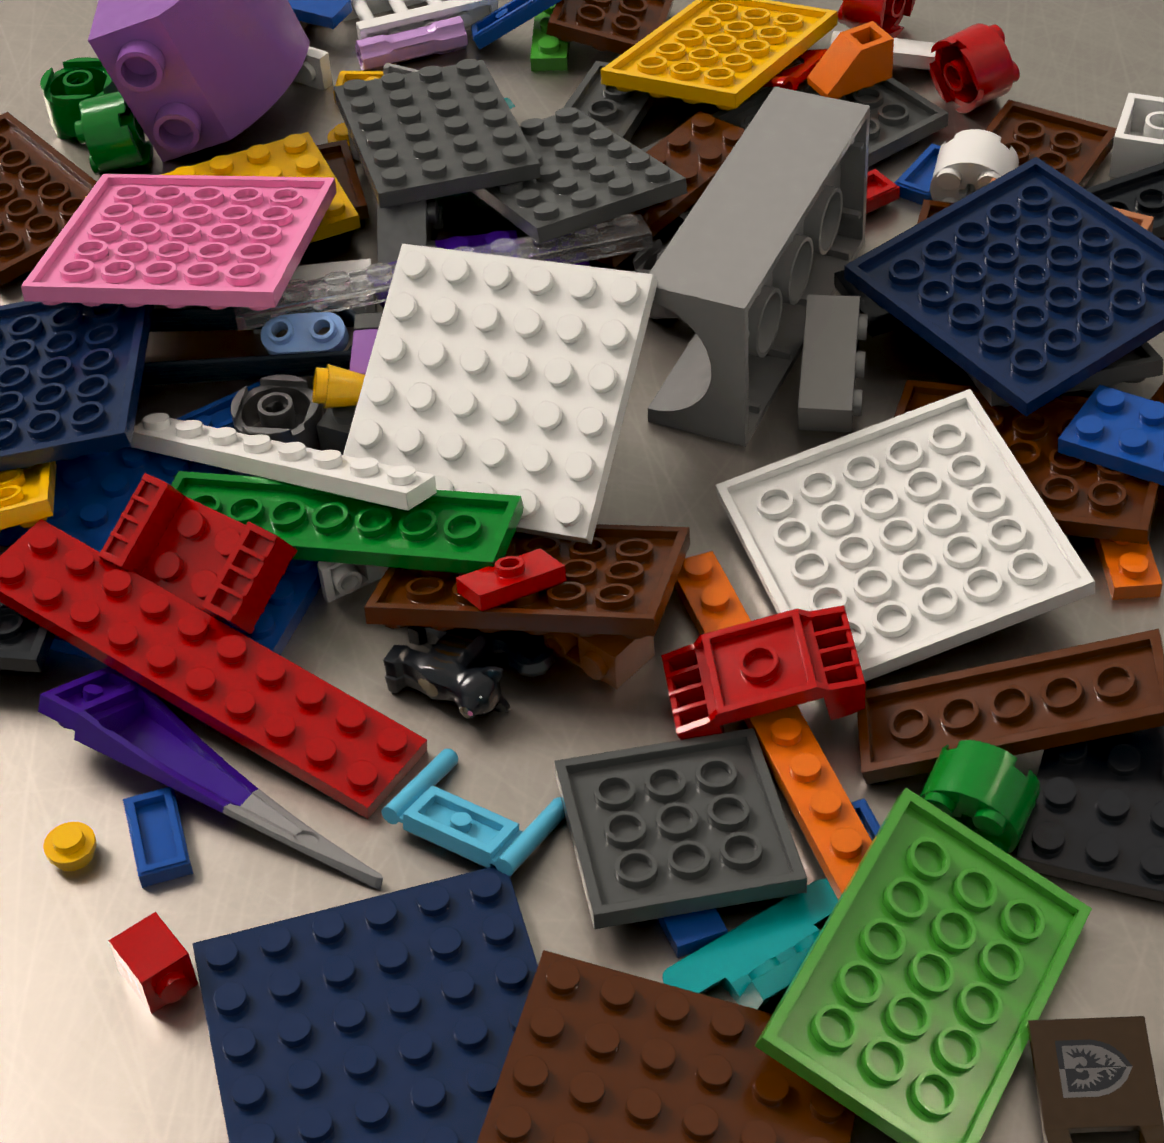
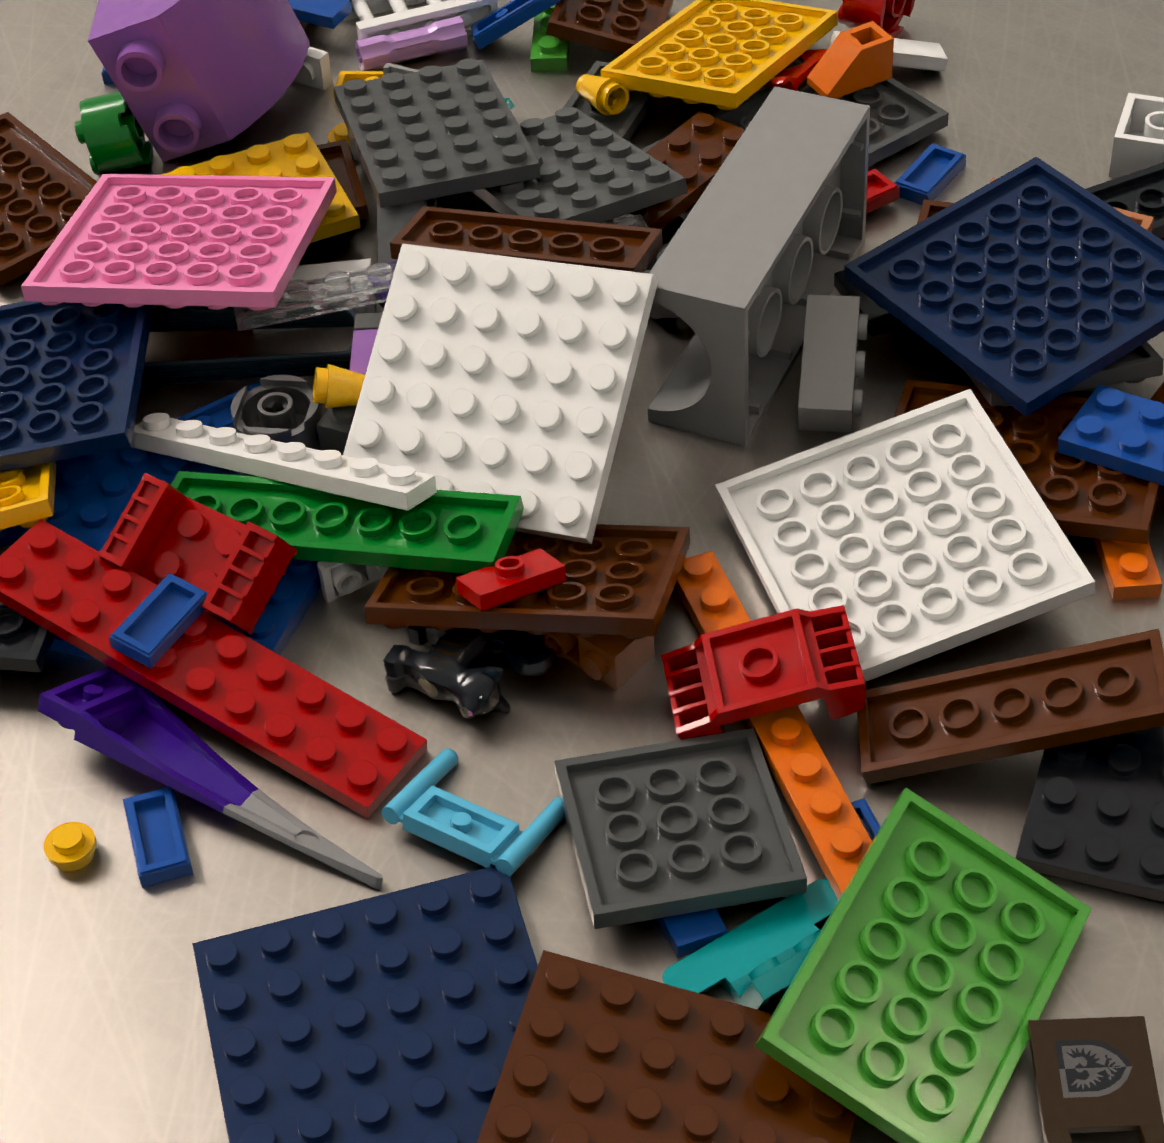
green brick [40,57,118,140] -> none
red brick [108,912,198,1014] -> none
light blue plate [261,312,349,355] -> none
green brick [920,740,1040,853] -> none
red brick [930,23,1020,113] -> none
white brick [930,129,1019,203] -> none
reddish brown plate [985,100,1117,188] -> none
none -> blue tile [109,573,208,669]
none -> reddish brown plate [390,206,663,273]
none -> yellow cone [576,74,629,116]

